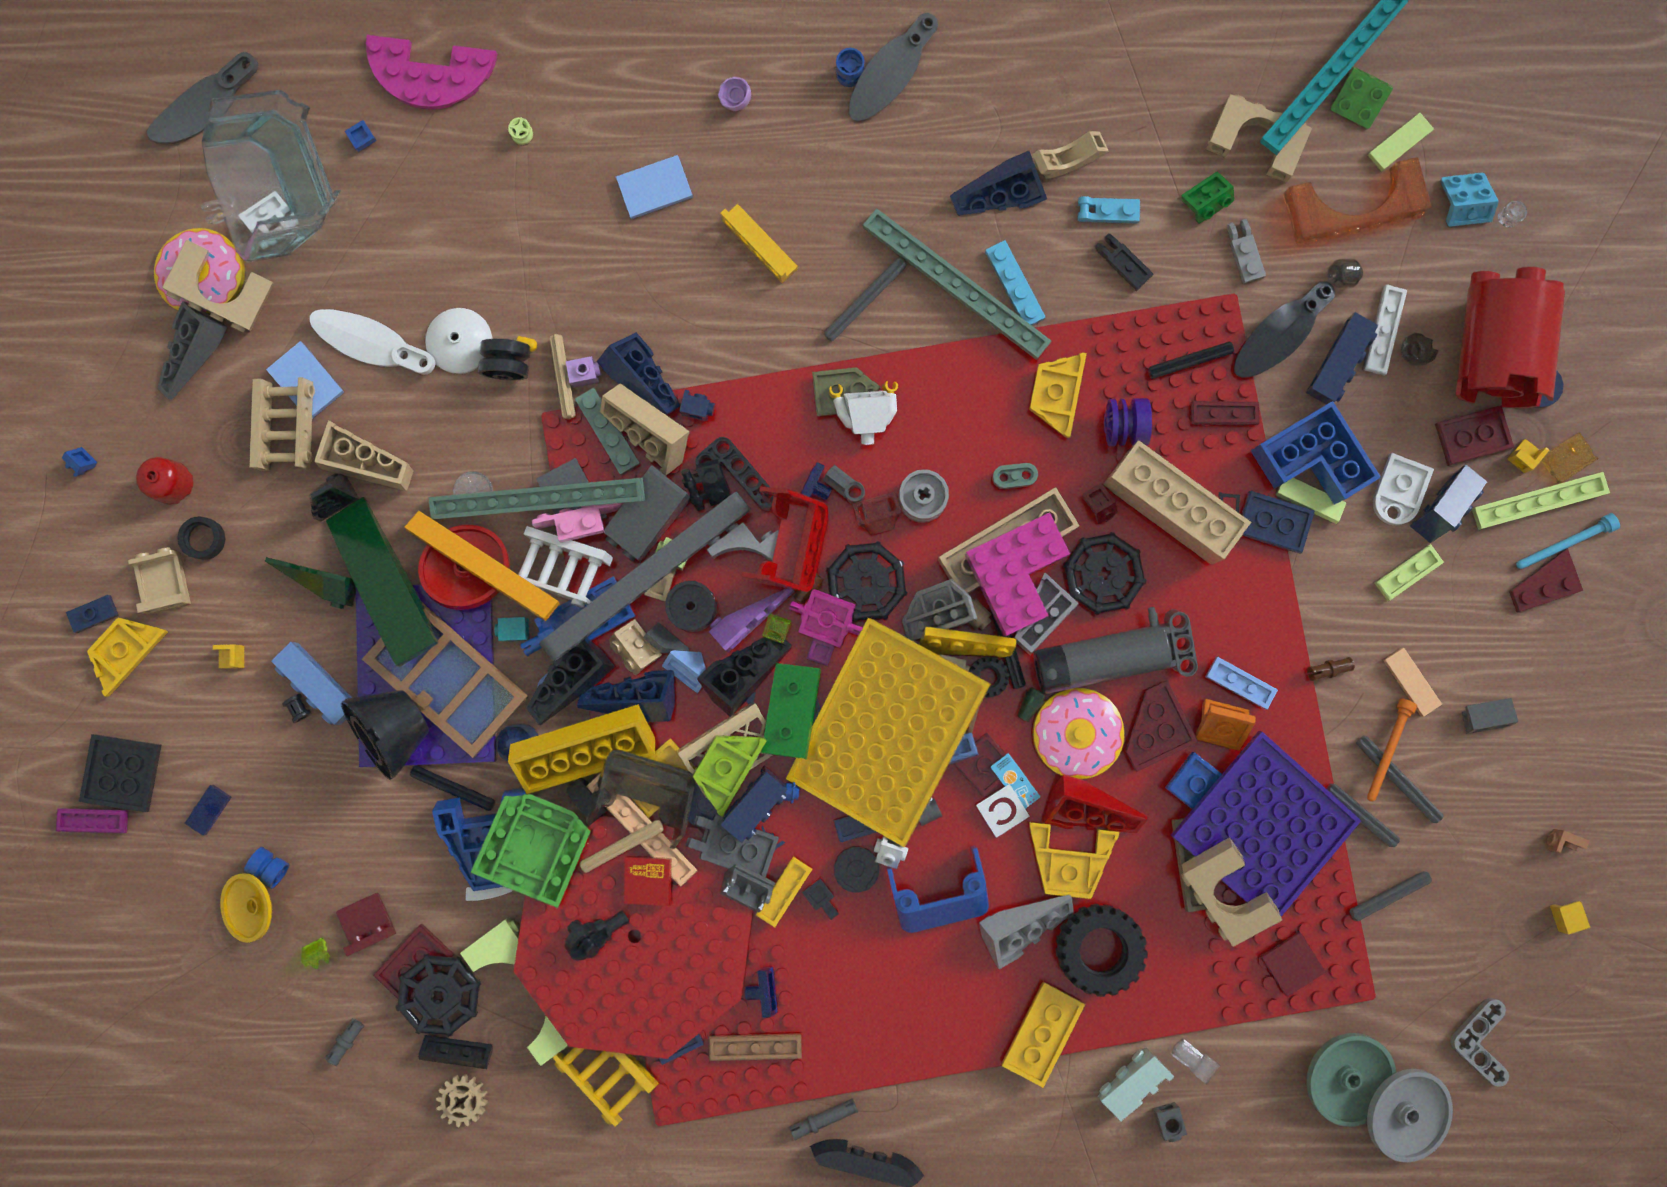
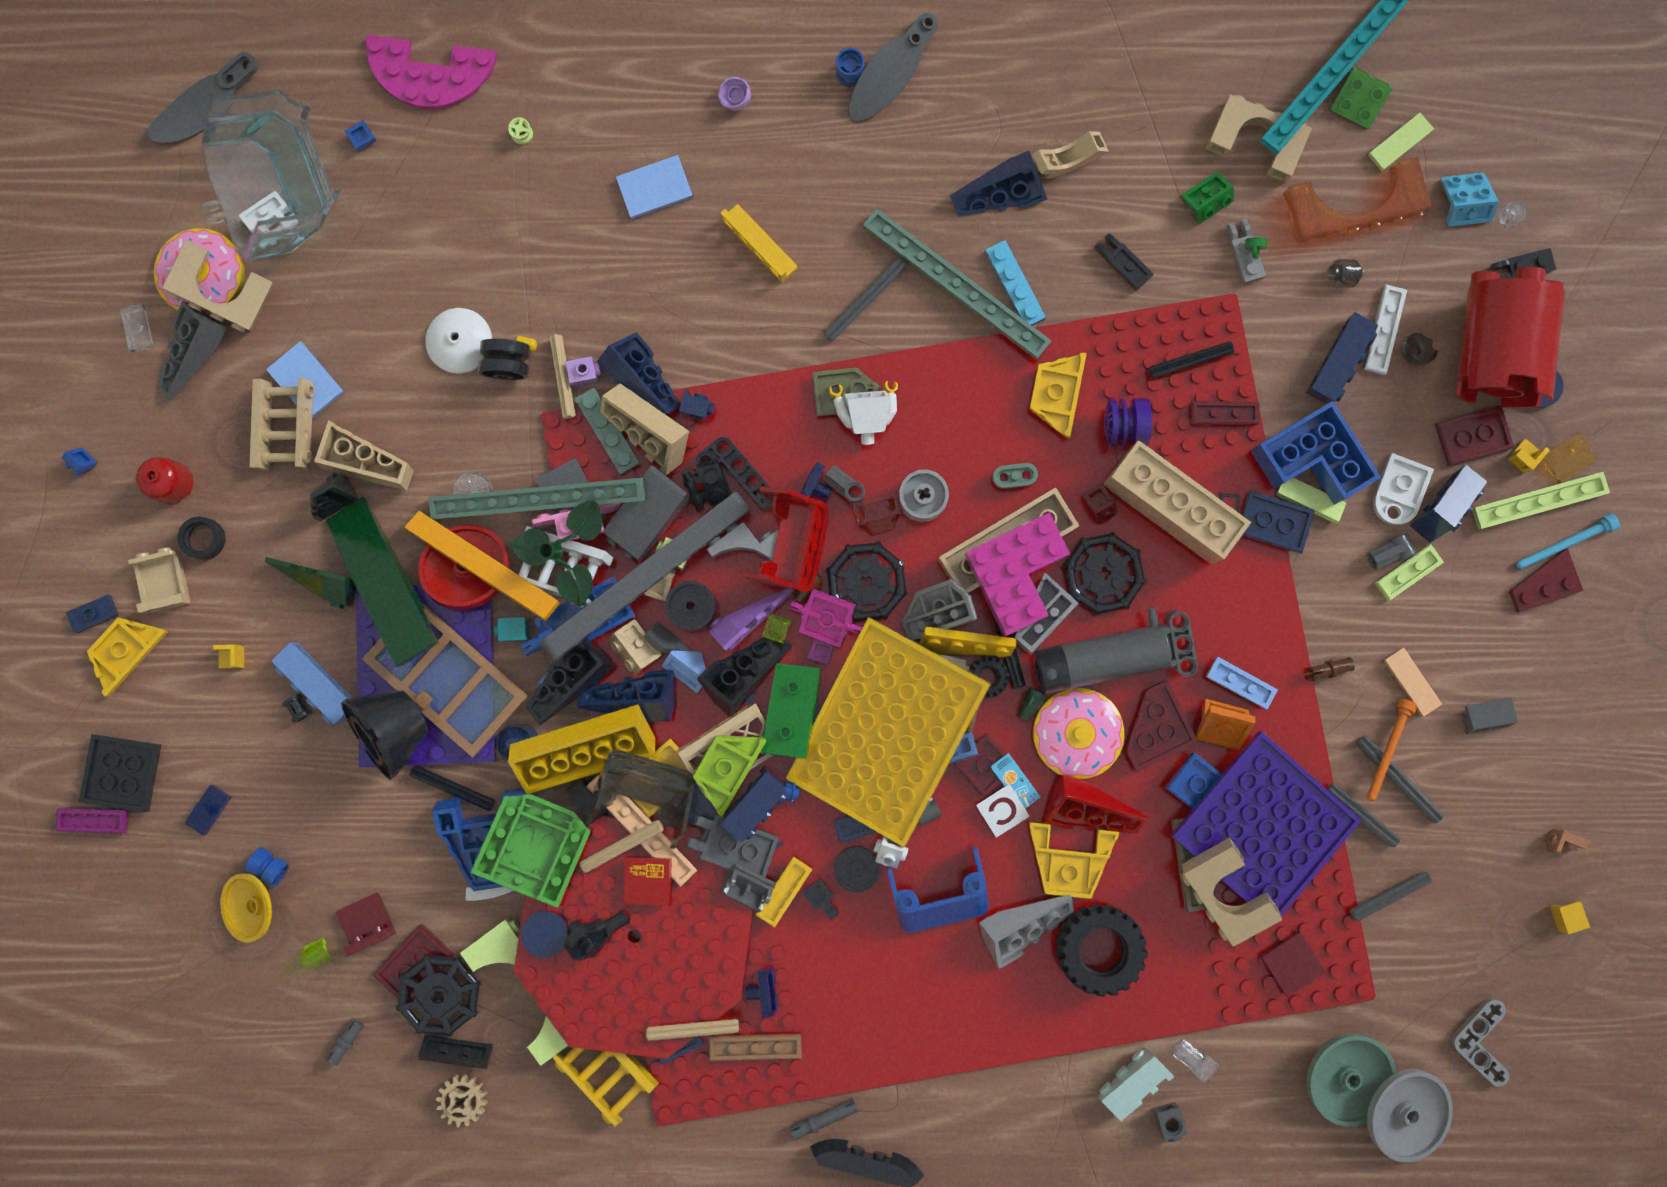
white plant [310,310,435,375] -> none
tan brick [969,597,992,630] -> none
yellow plate [1001,982,1085,1088] -> none
medium azure plate [1078,196,1140,223] -> none
black plant [1234,281,1335,378] -> none
none -> clear plate [120,303,153,352]
none -> dark green plant [509,501,603,606]
none -> dark blue tile [521,911,569,958]
none -> tan axle [646,1019,739,1041]
none -> green tile [1245,237,1267,260]
none -> dark grey piece [1367,533,1417,570]
none -> black hinge [1490,248,1557,278]

